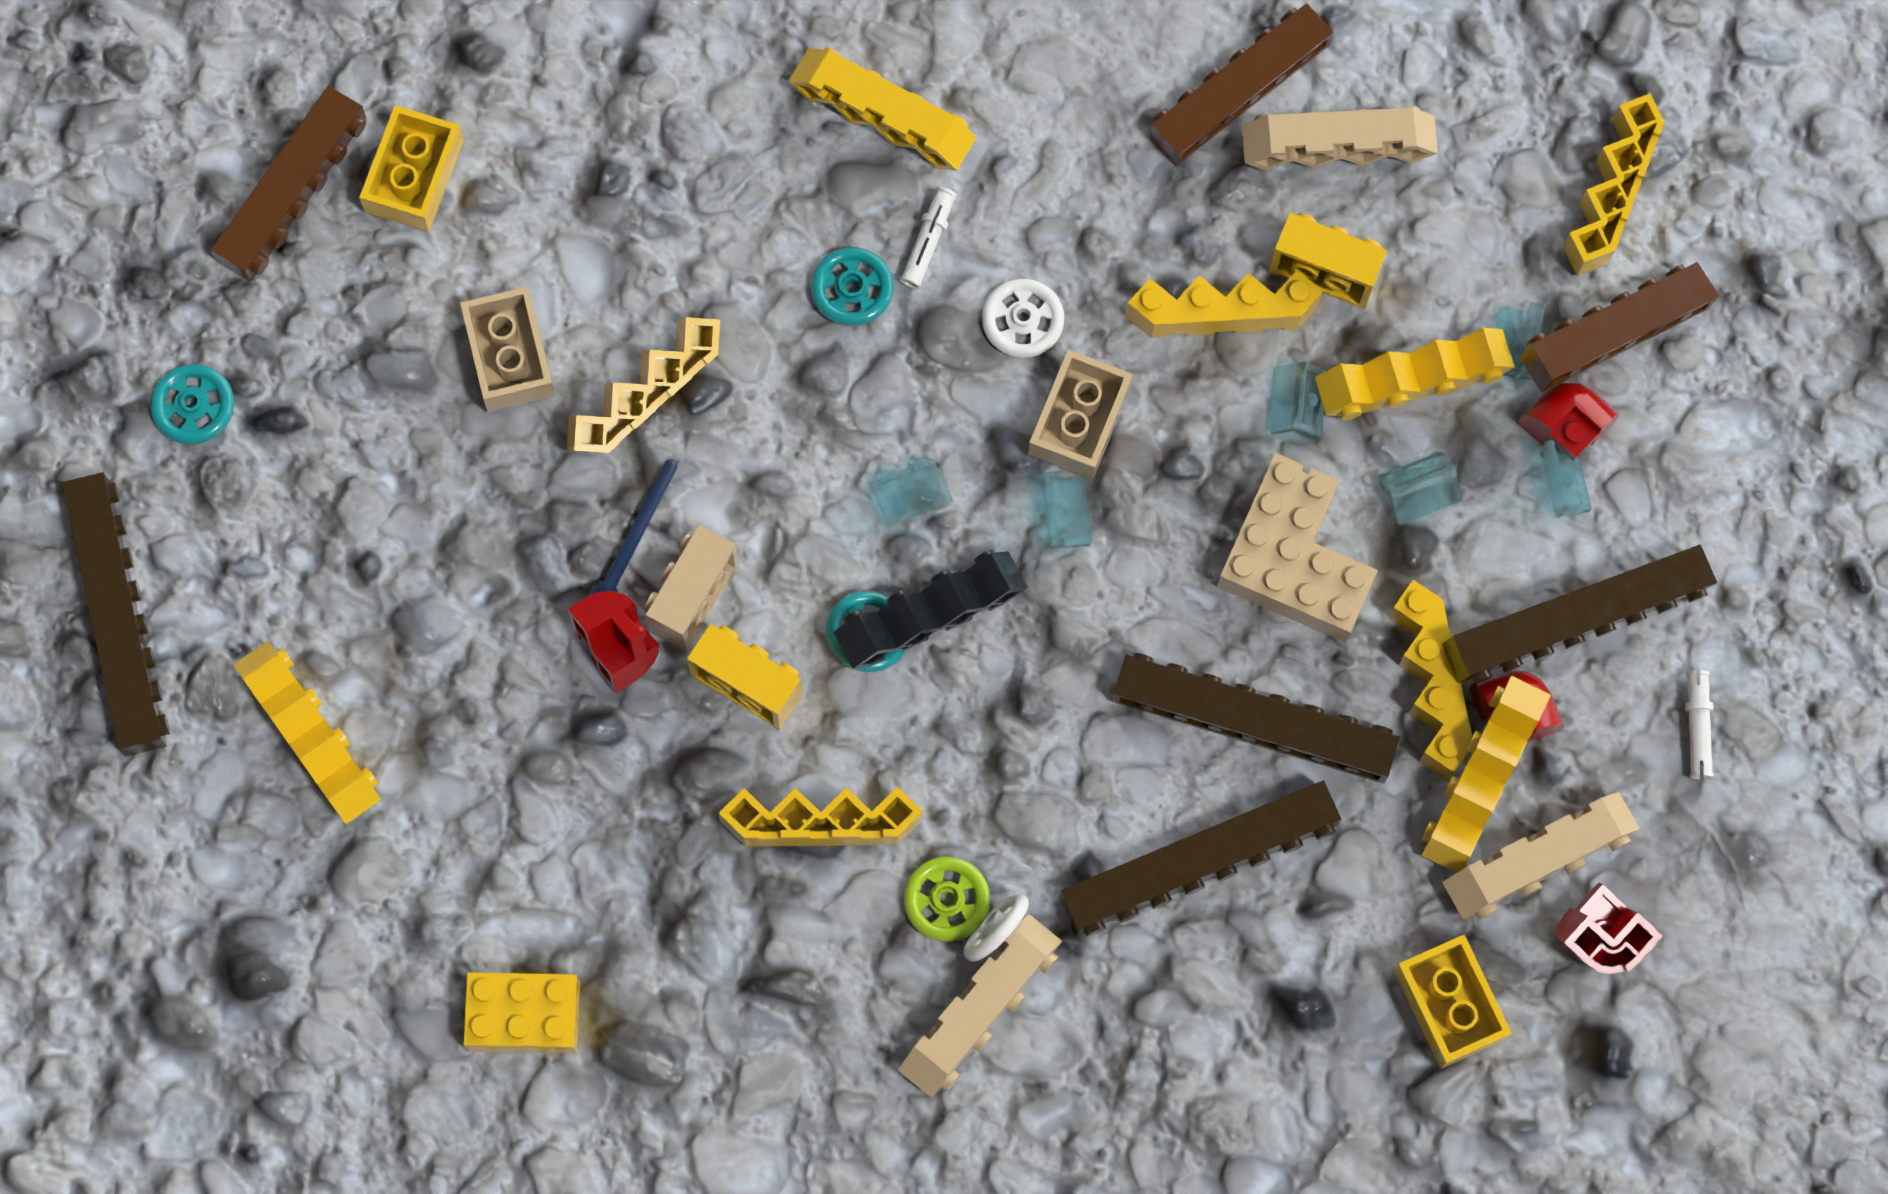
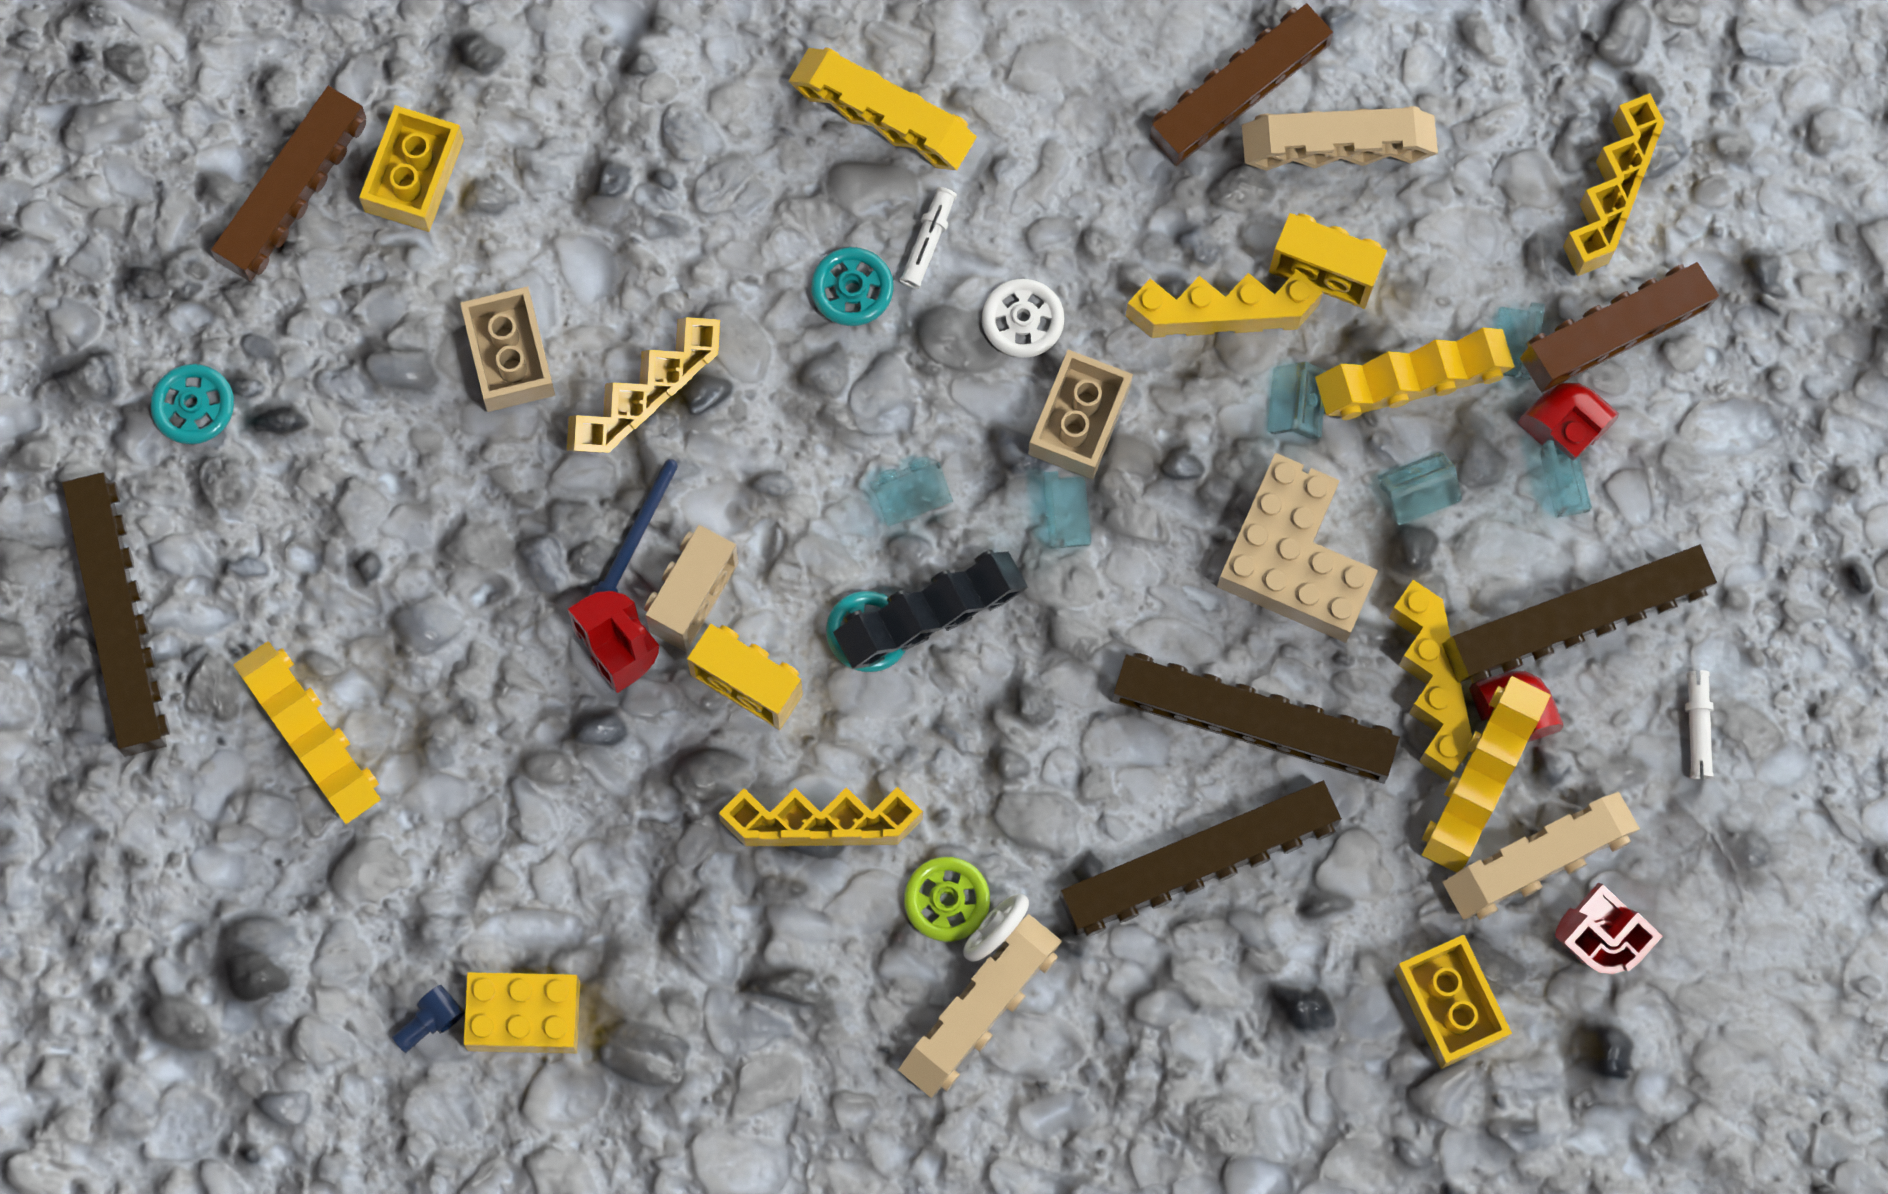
none -> dark blue pin [392,985,465,1053]

